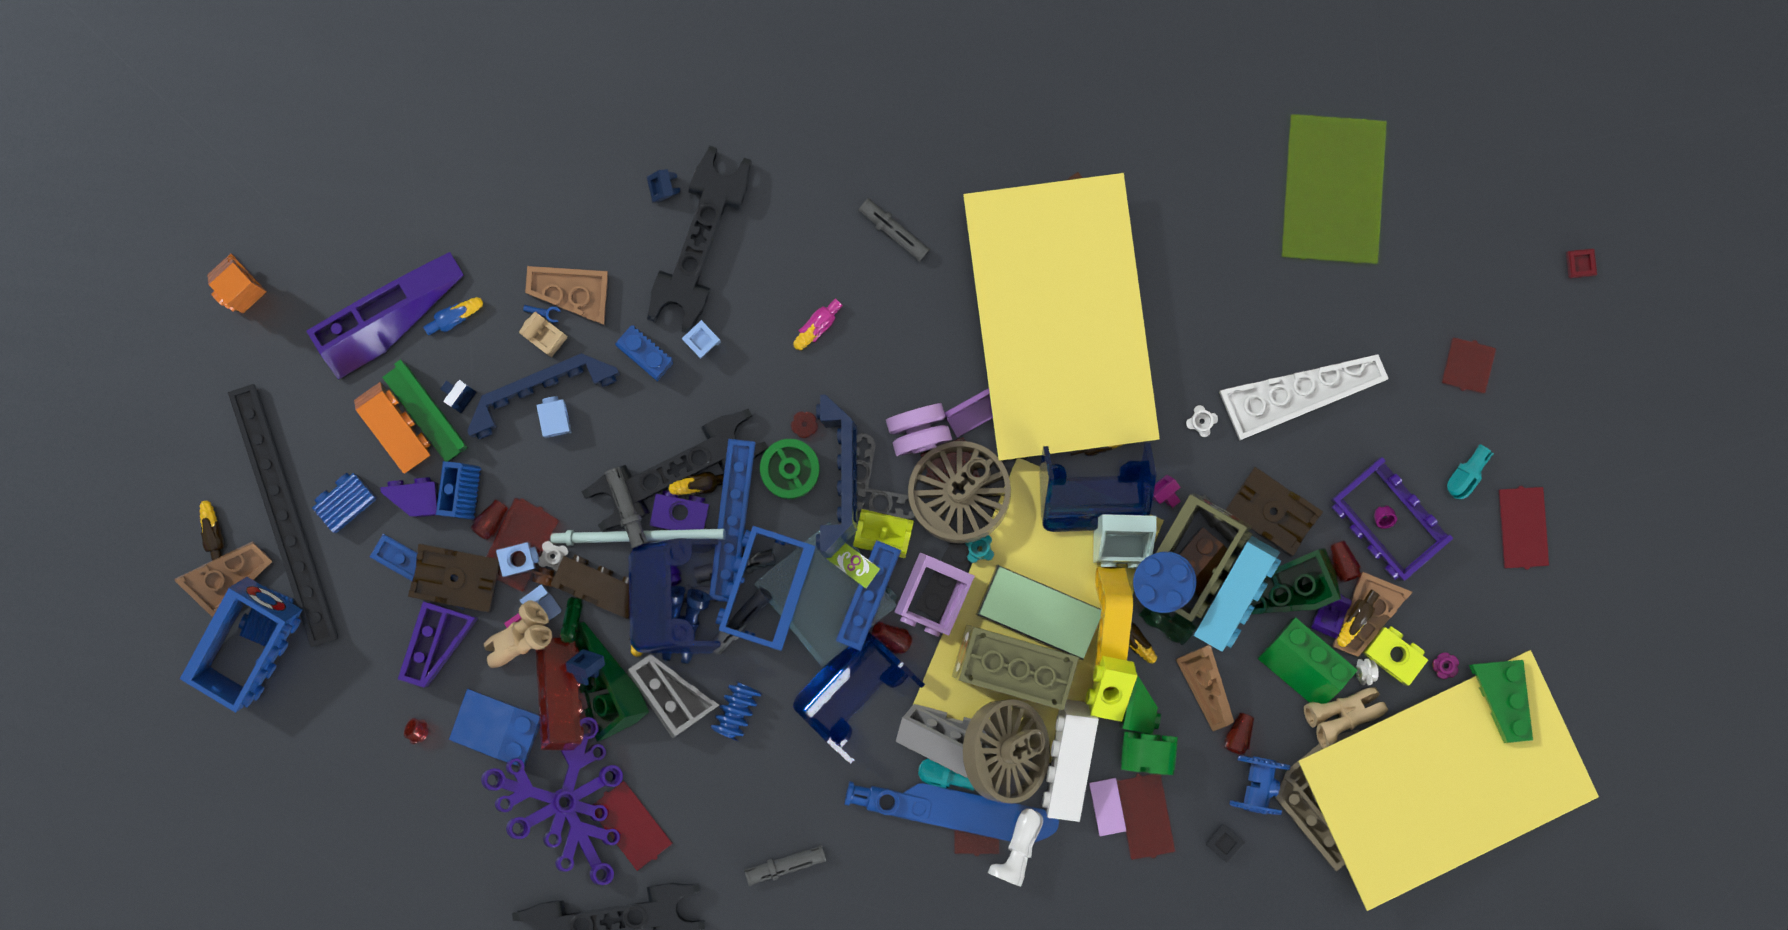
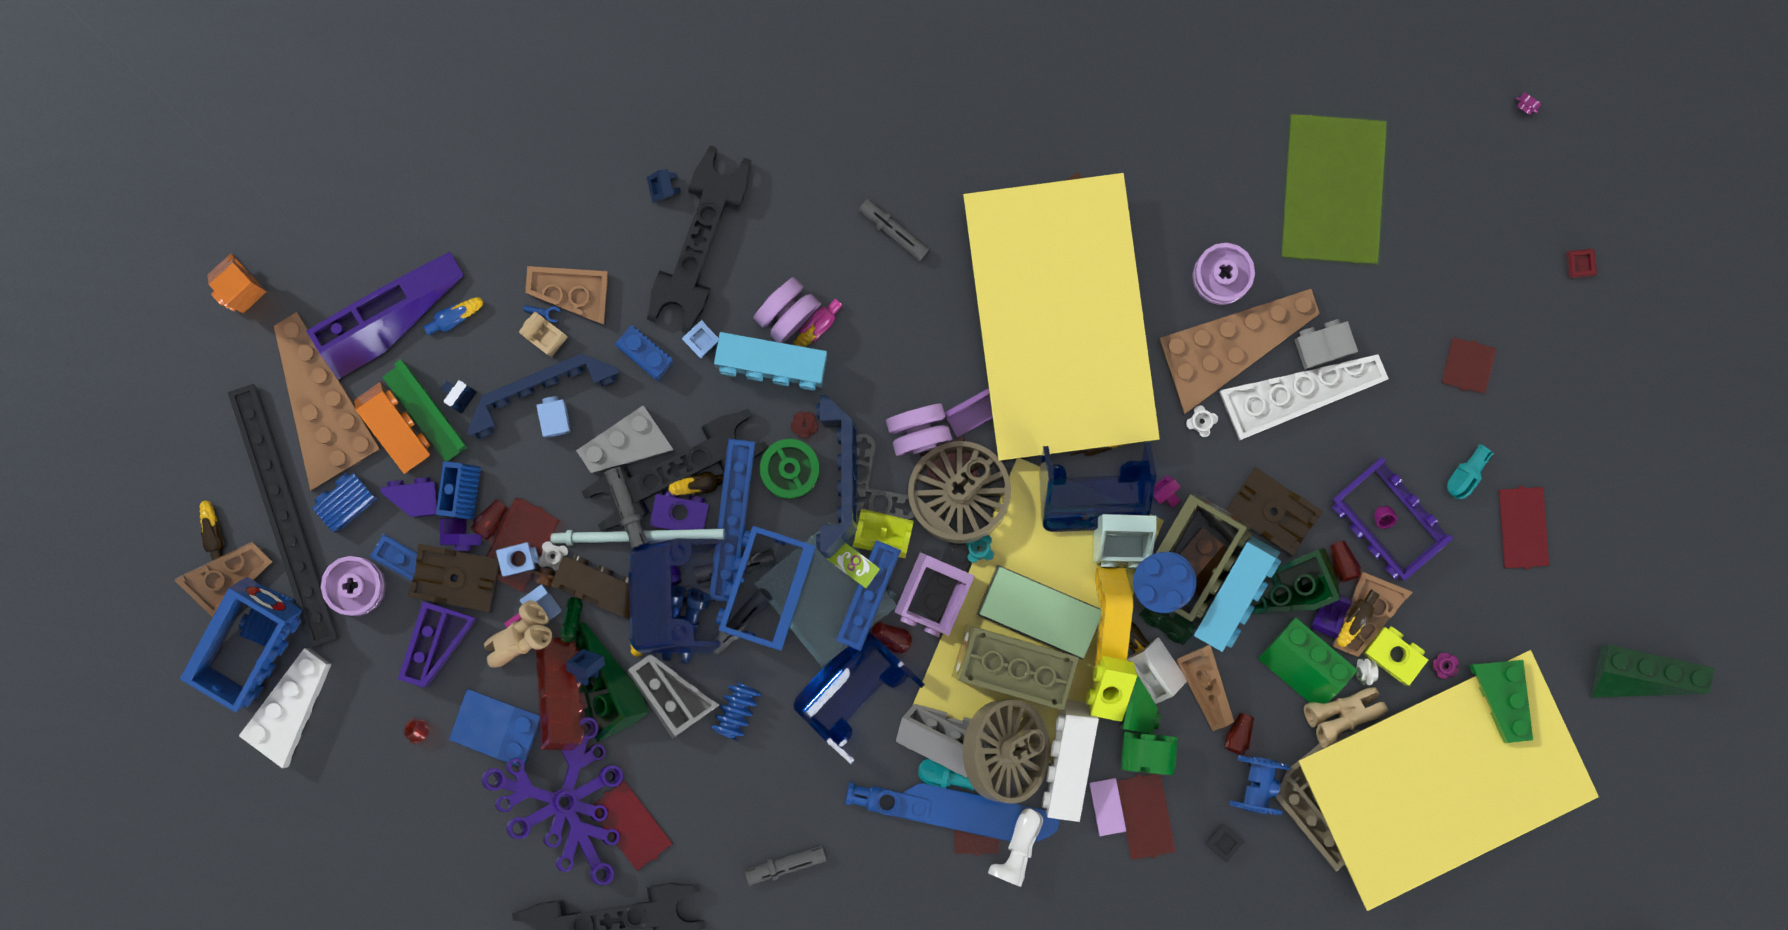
none -> white wedge [239,648,331,768]
none -> medium nougat wing [274,312,381,491]
none -> lavender wheel [321,556,386,616]
none -> dark purple bracket [440,518,481,551]
none -> light grey wedge [576,405,675,475]
none -> medium azure brick [714,332,827,391]
none -> lavender wheel [753,277,821,343]
none -> white panel [1127,638,1187,704]
none -> medium nougat wing [1159,289,1320,414]
none -> lavender wheel [1192,243,1255,306]
none -> light grey brick [1295,319,1358,370]
none -> magenta plate [1516,92,1541,115]
none -> dark green wedge [1591,645,1715,698]

